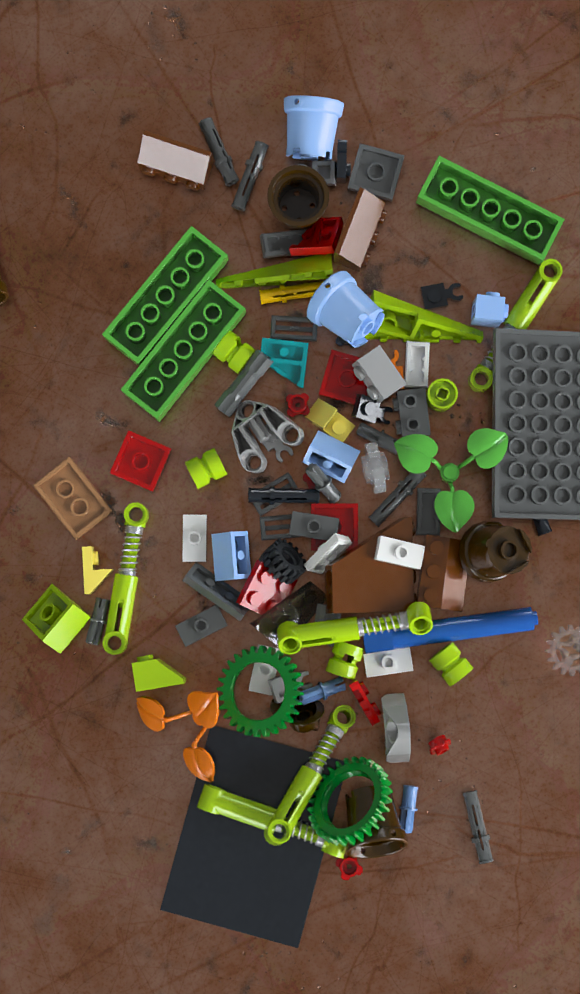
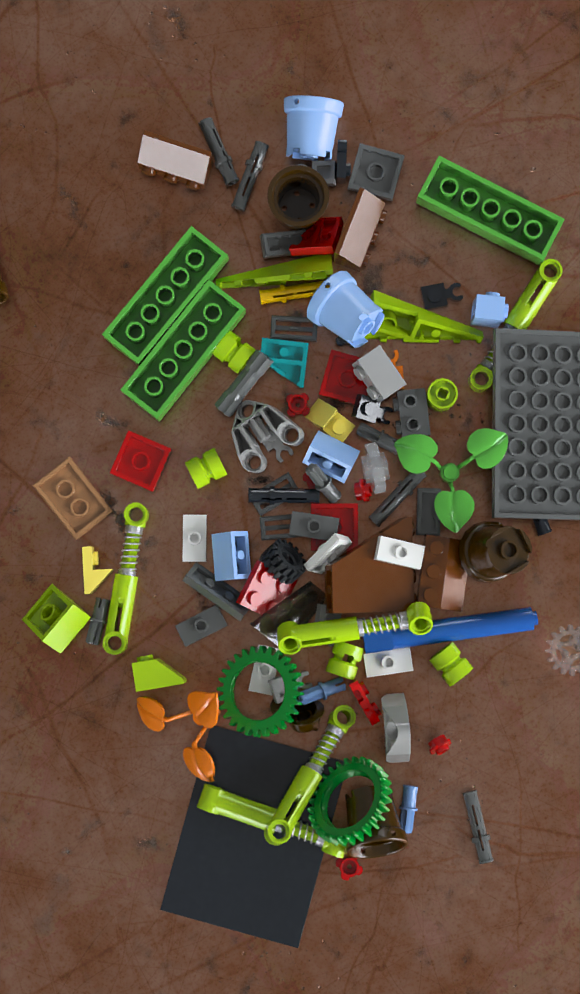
white plate [404,341,430,390] -> none
none -> red plate [354,479,372,502]

